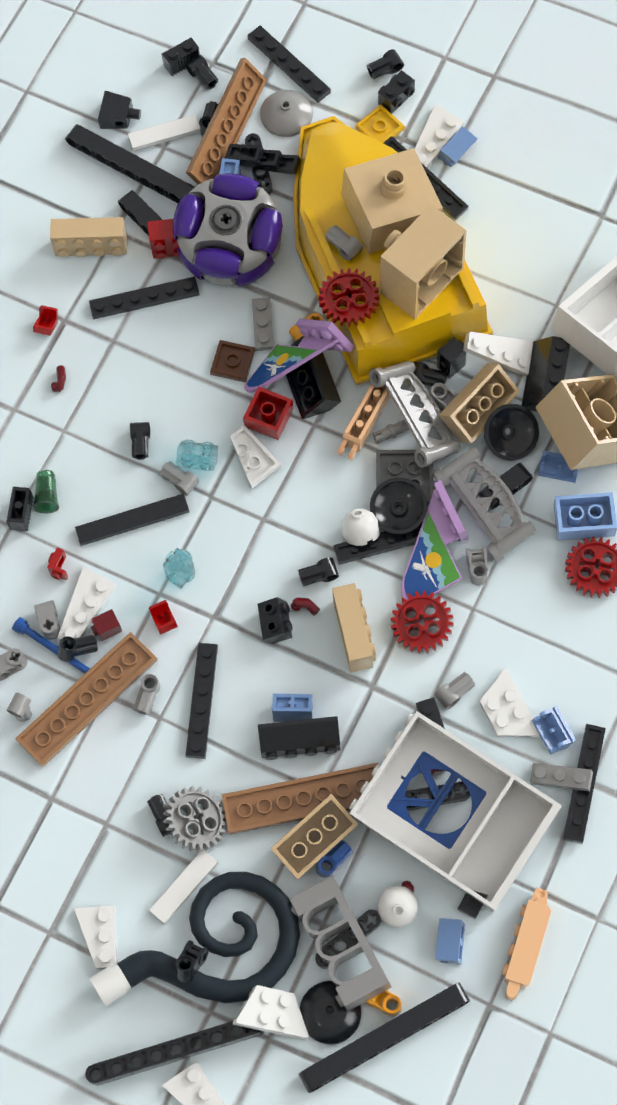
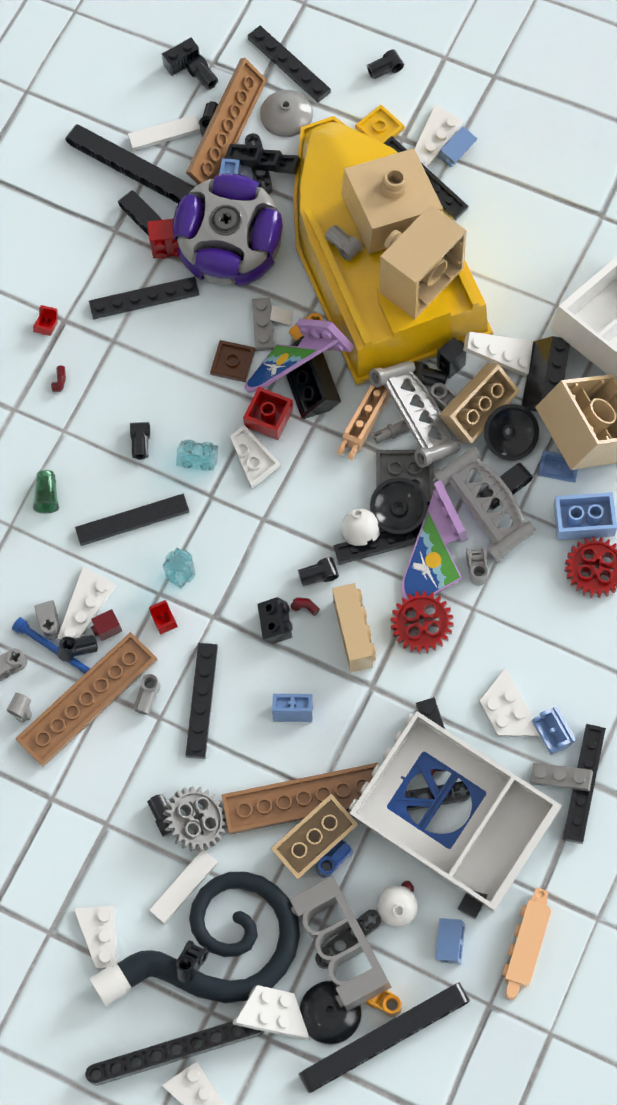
black brick [6,487,34,531] -> none
red bracket [47,547,68,580] -> none
tan brick [50,217,127,257] -> none
black torso [98,91,141,129] -> none
light grey piece [160,461,199,496] -> none
black slope [258,716,341,760] -> none
red gear [318,268,380,327] -> none
black brick [378,70,415,114] -> none
light grey piece [434,672,475,710] -> none
none -> white sticker [270,305,293,326]

